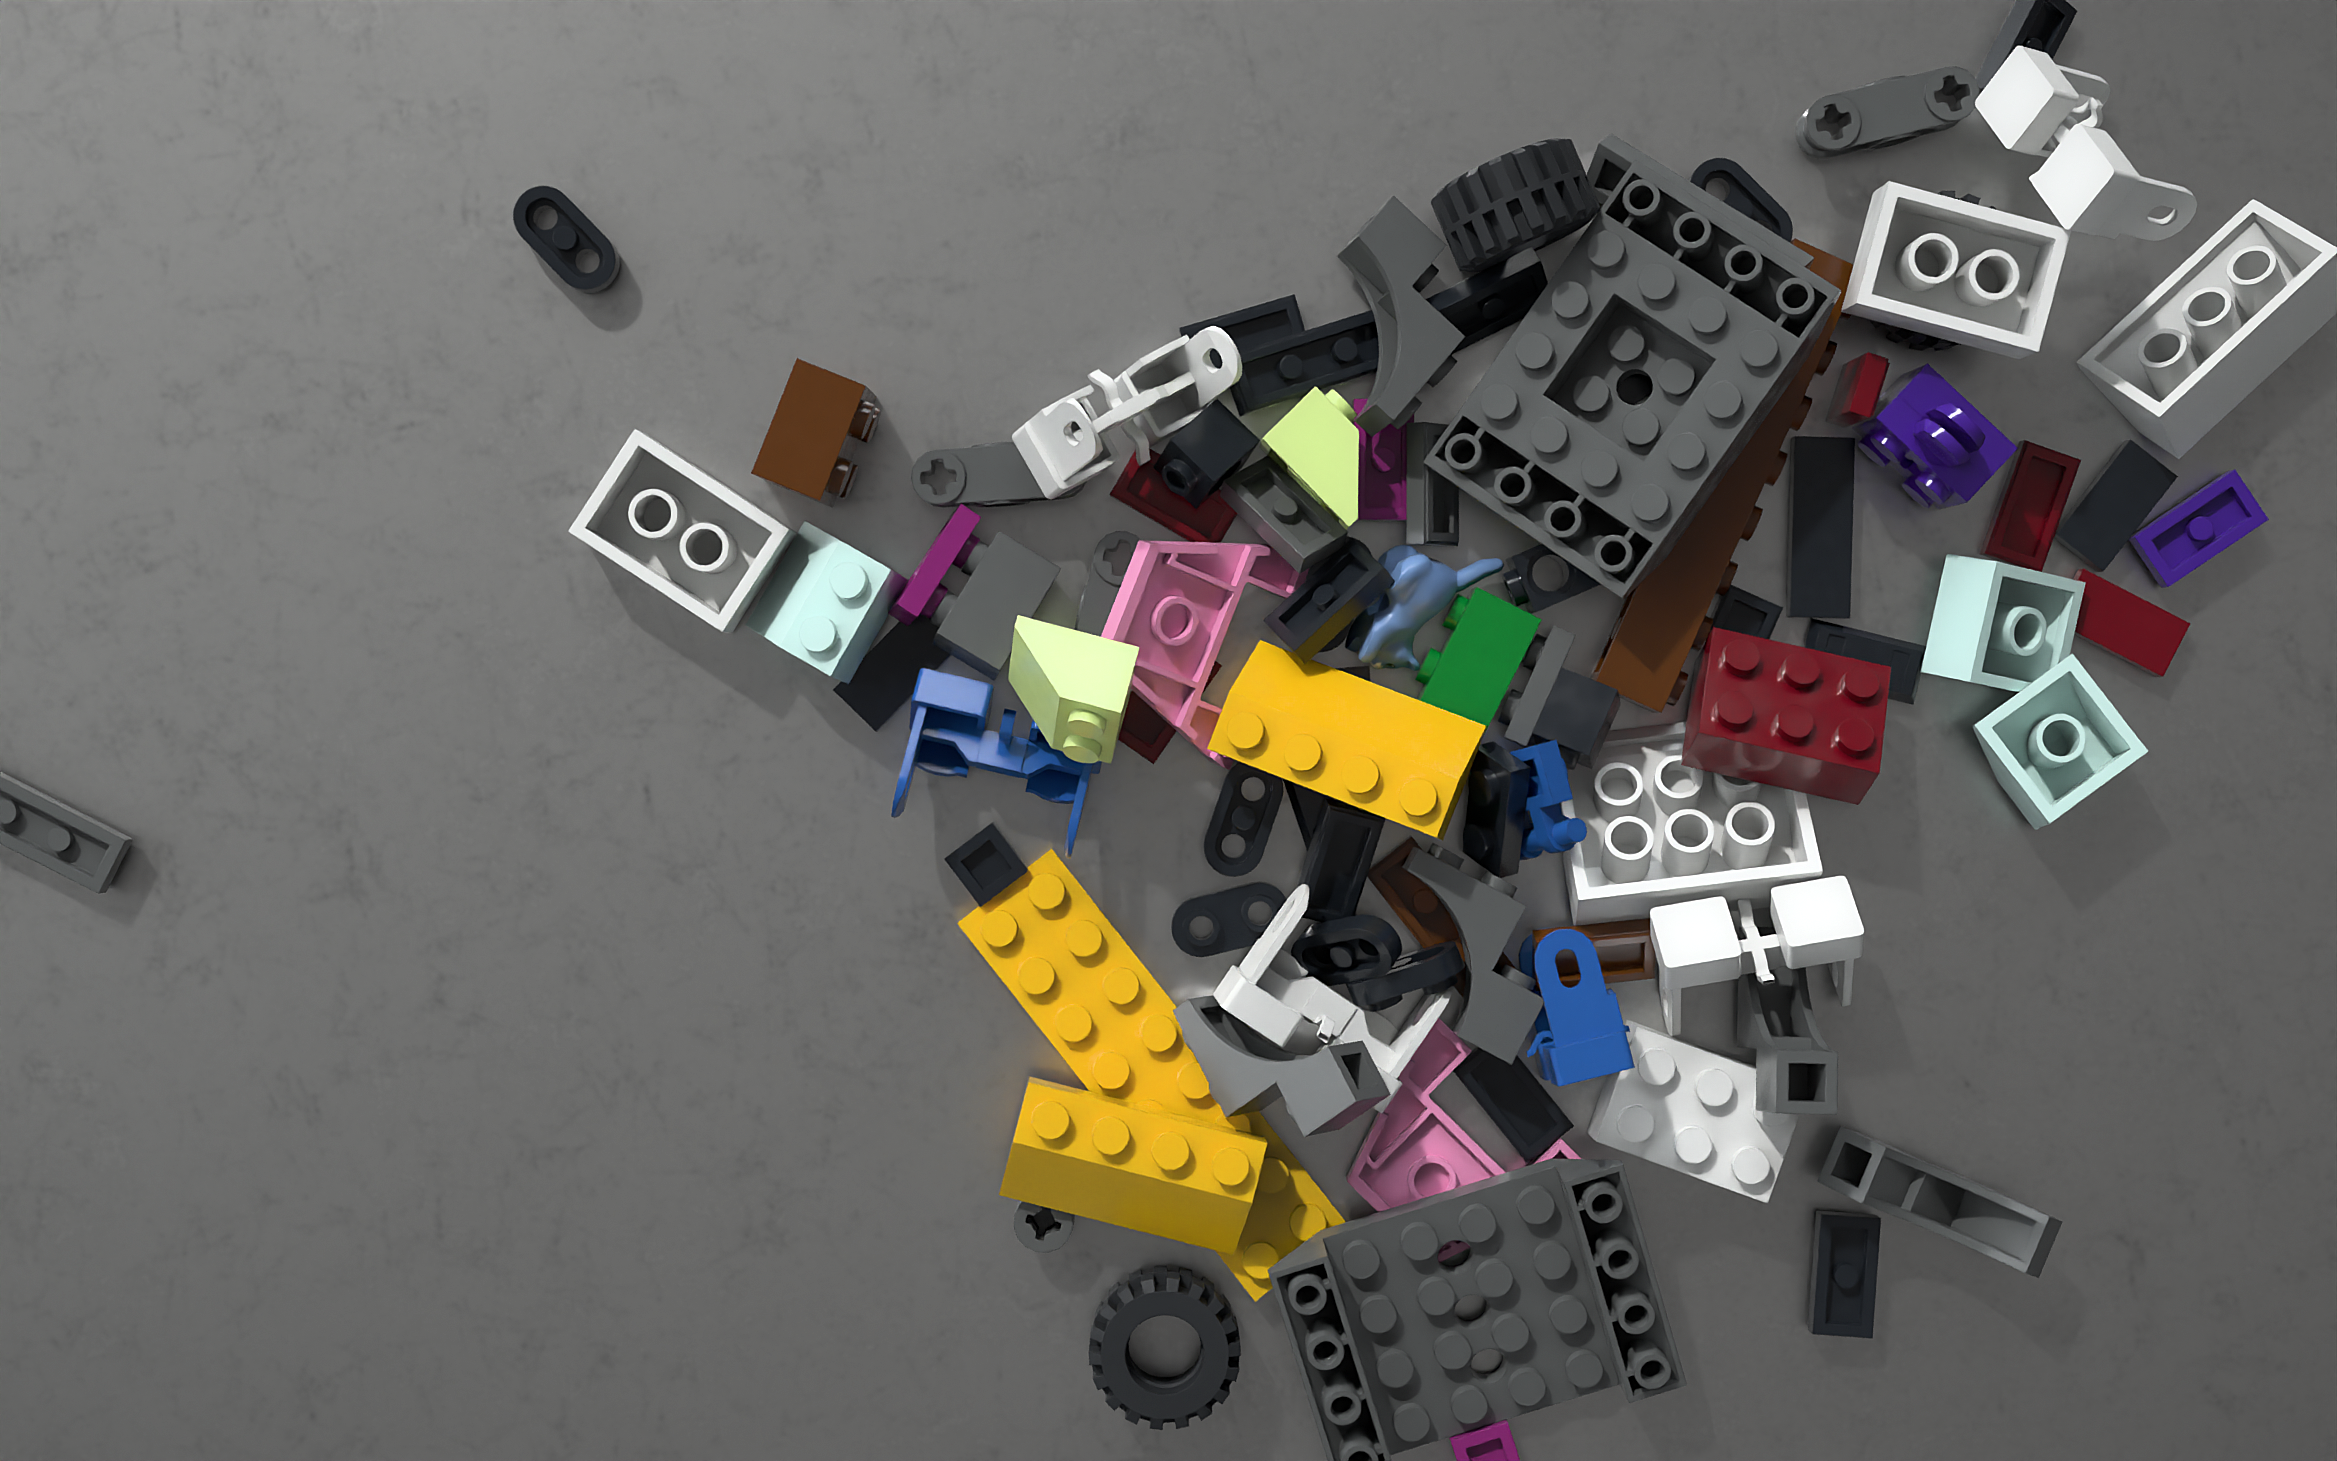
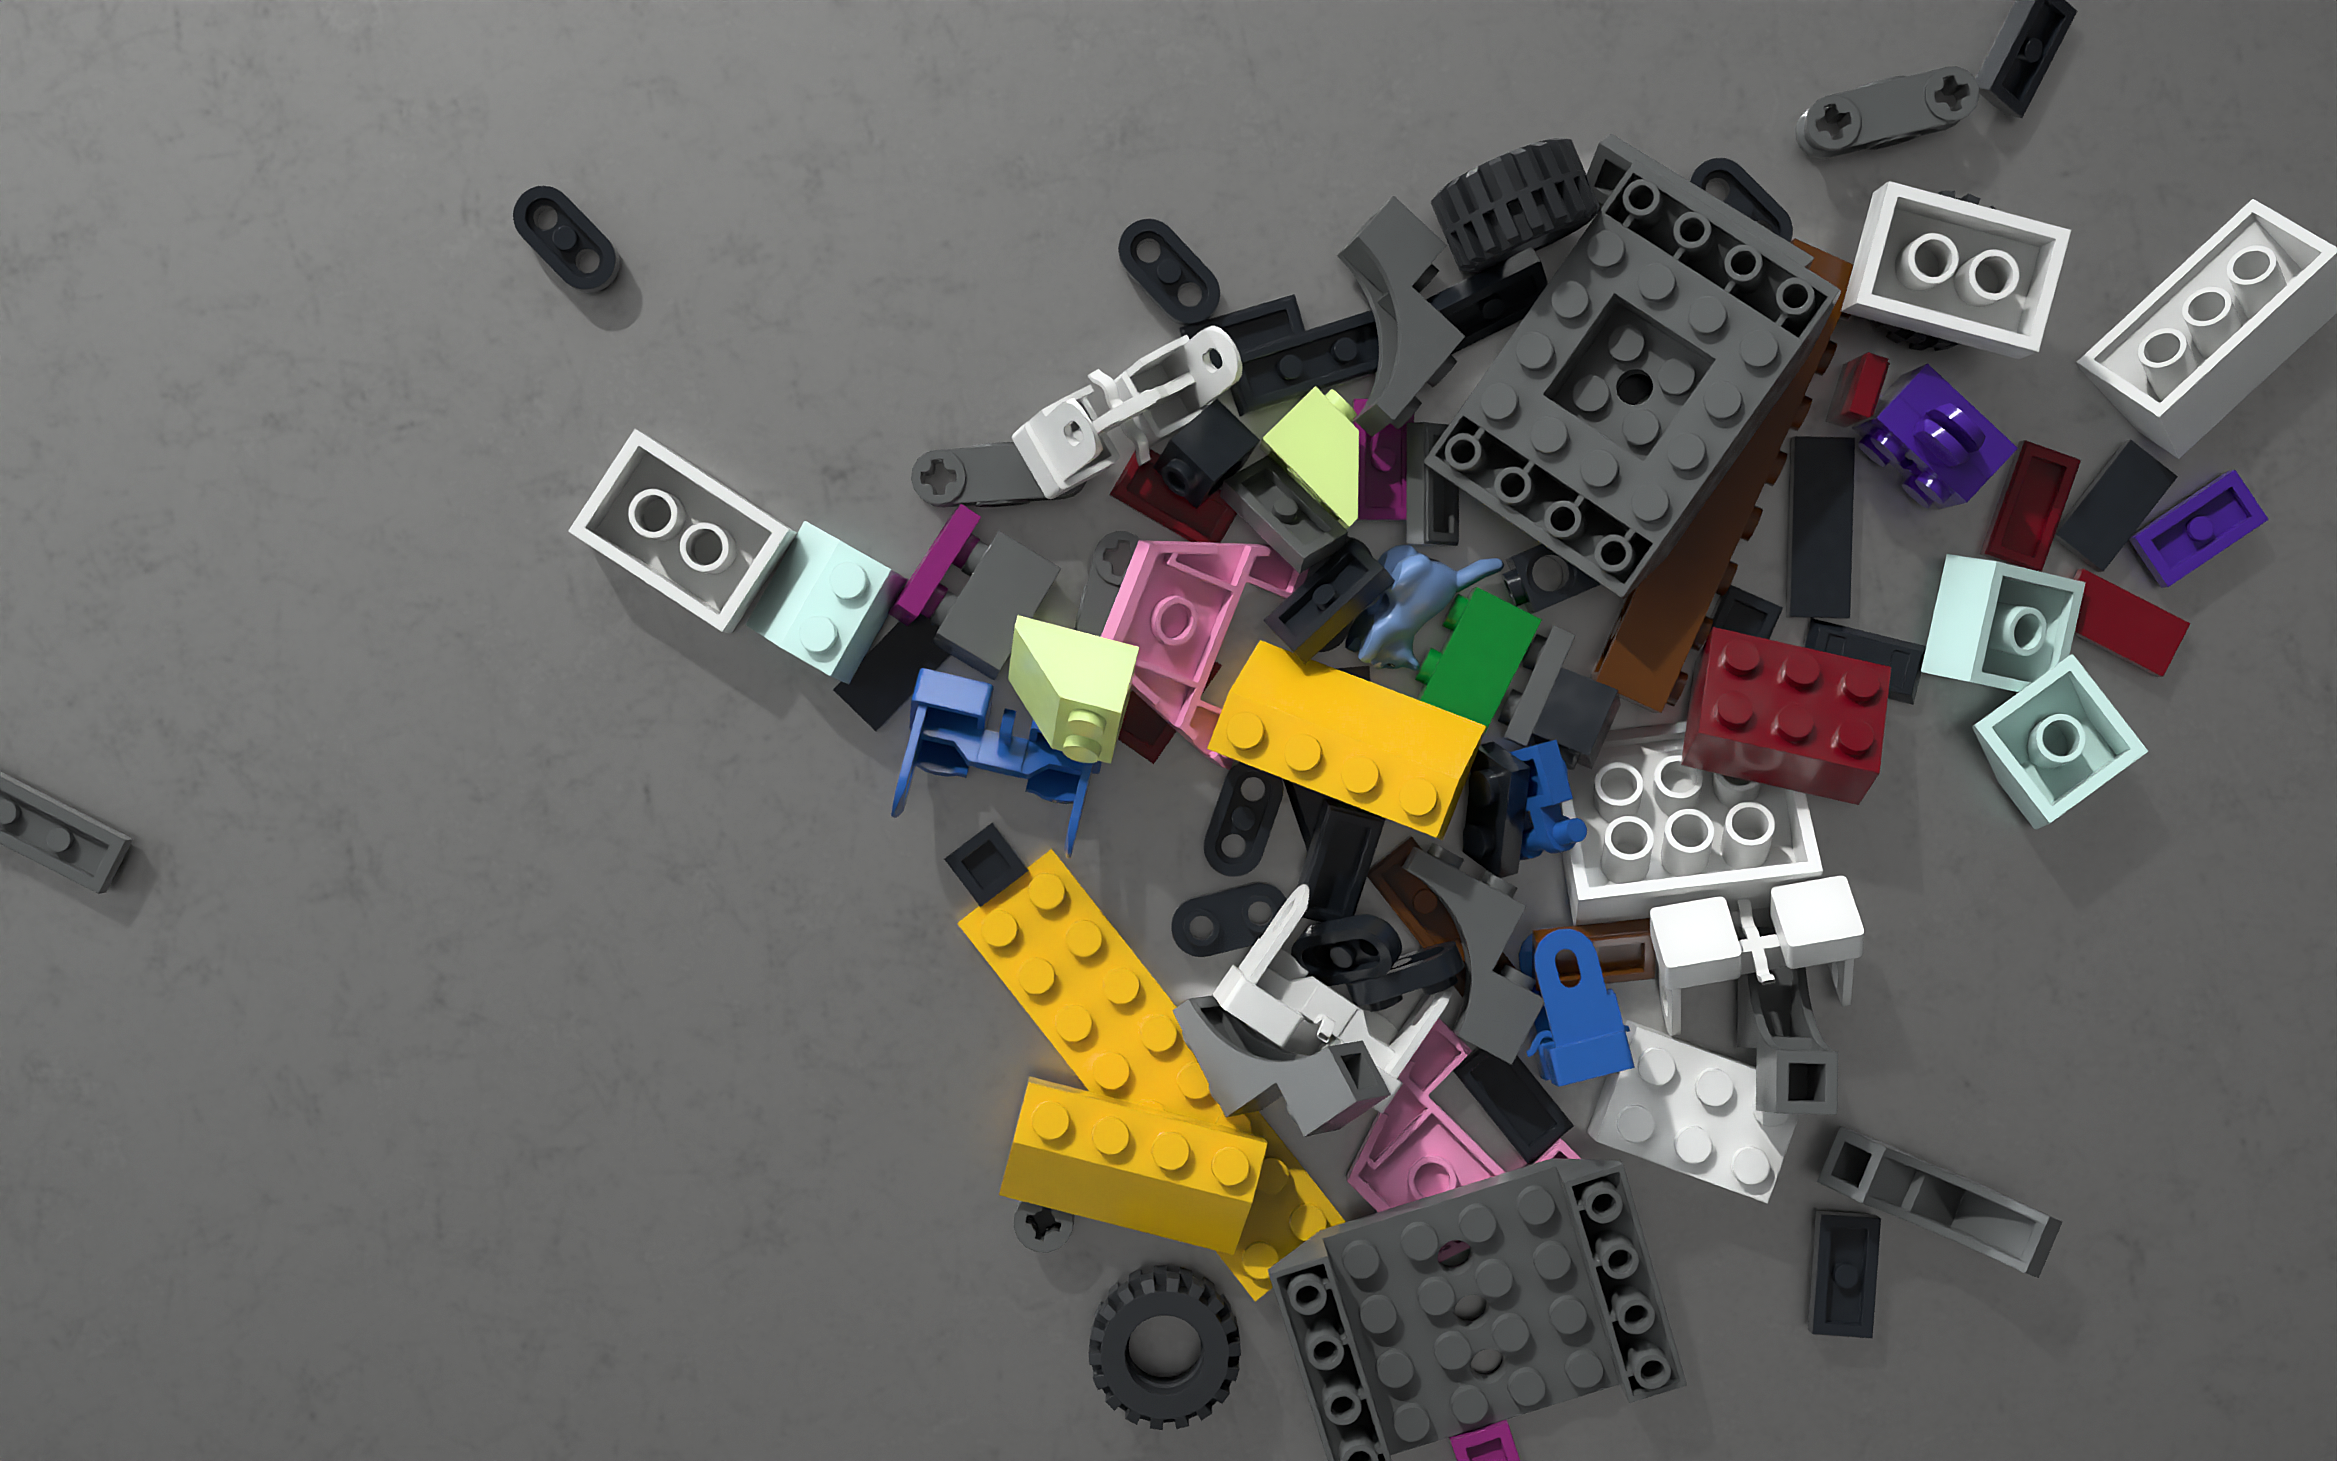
reddish brown brick [751,358,881,508] -> none
white piece [1975,46,2197,241] -> none
none -> black plate [1118,219,1220,326]

